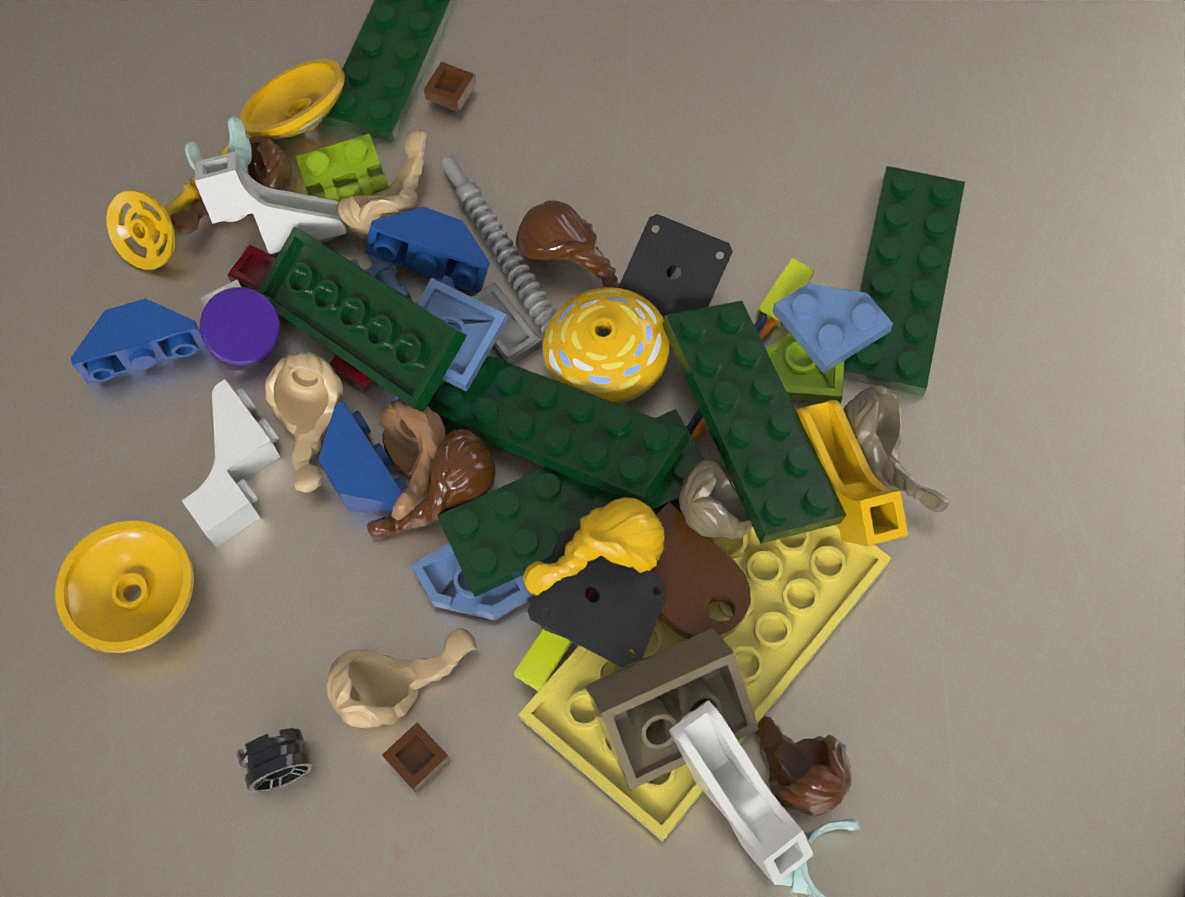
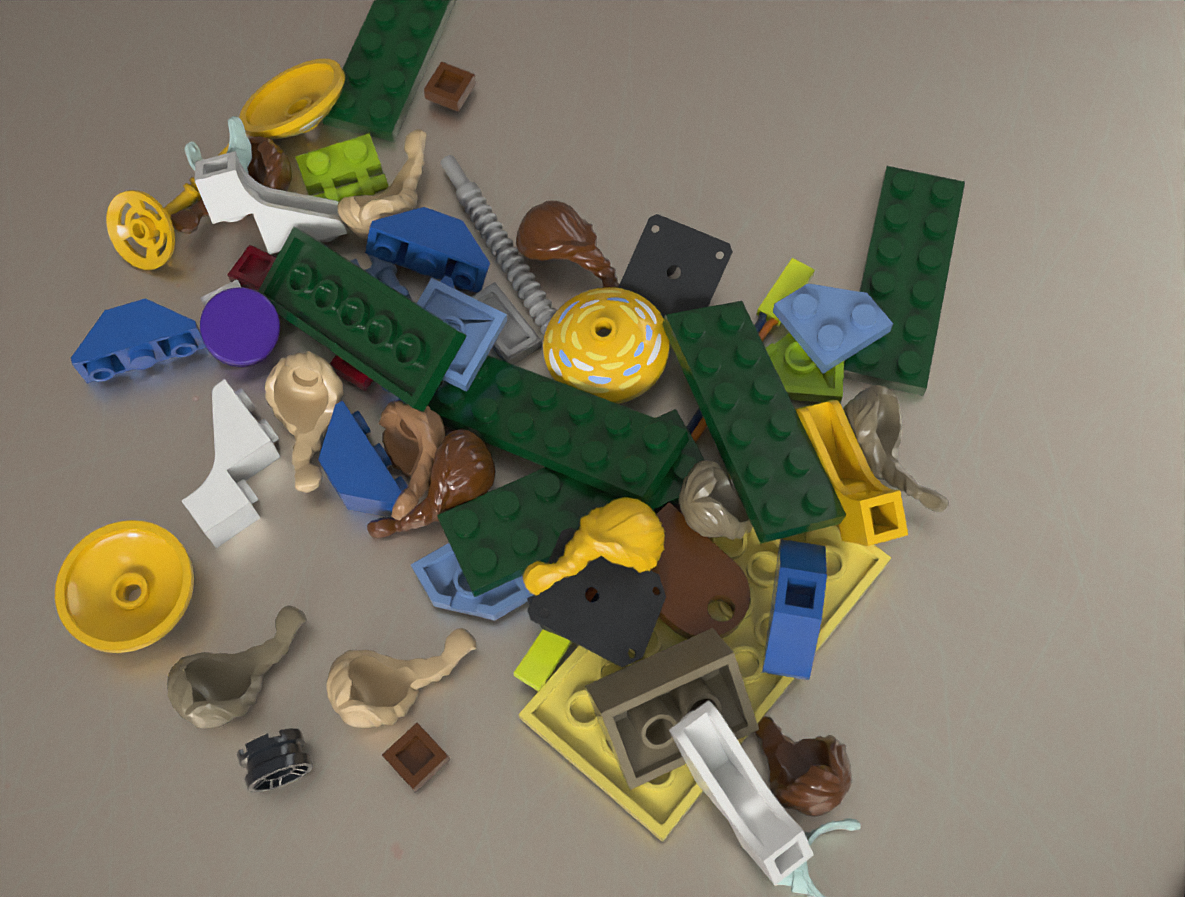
none -> dark tan hair [167,605,307,729]
none -> blue slope [762,539,827,680]

